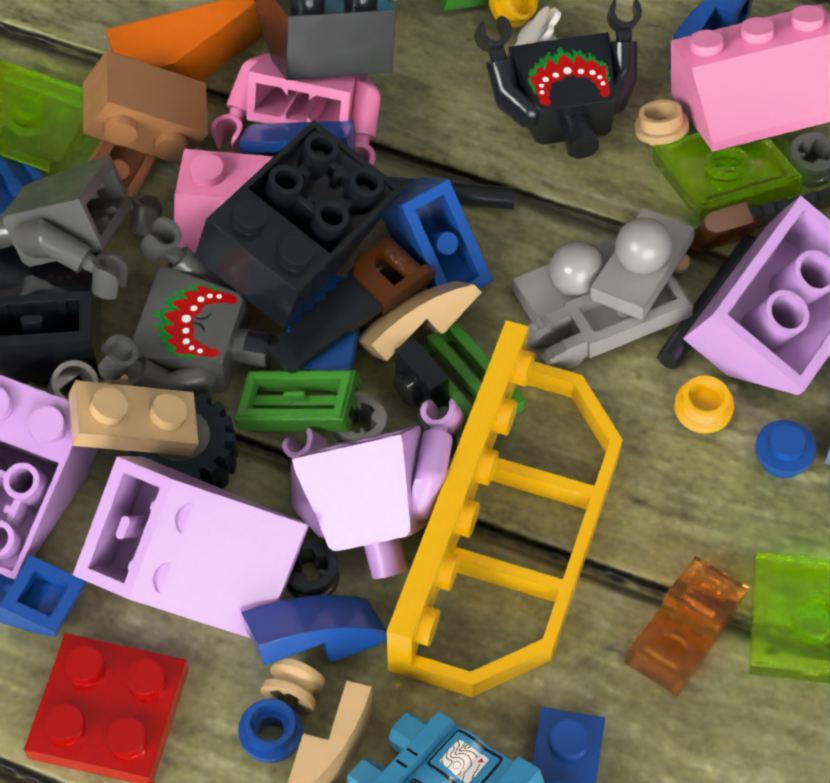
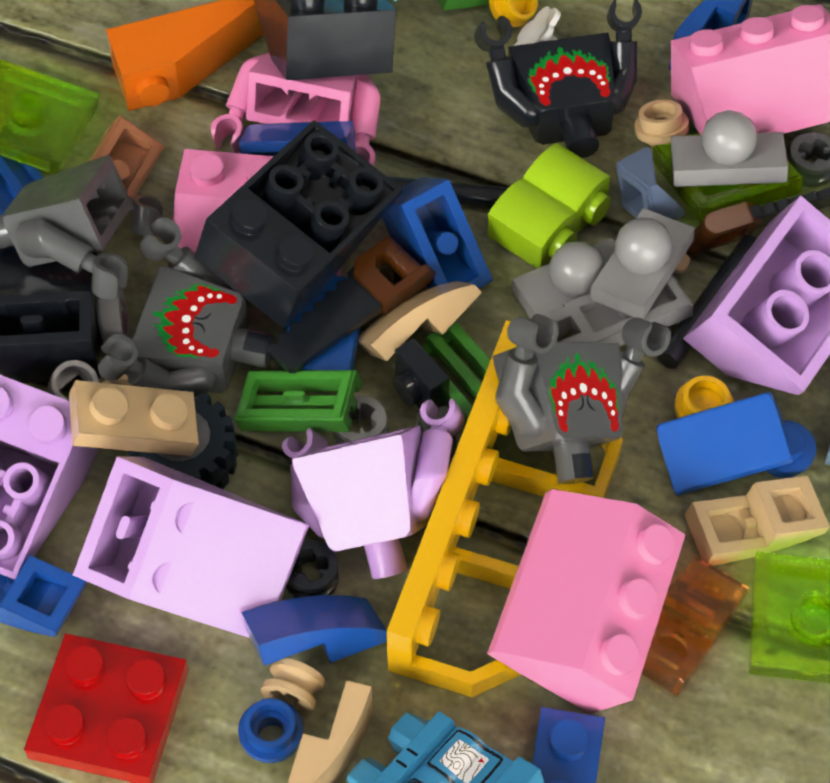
medium nougat brick [83,50,208,164] -> none
none -> light grey tile [96,287,130,343]
none -> lime brick [487,143,611,269]
none -> bright pink slope [487,489,685,714]
none -> dark grey torso [493,313,671,485]
none -> sand blue slope [616,147,685,220]
none -> blue slope [656,392,794,496]
none -> light grey tile [671,110,788,187]
none -> tan slope [684,475,830,567]

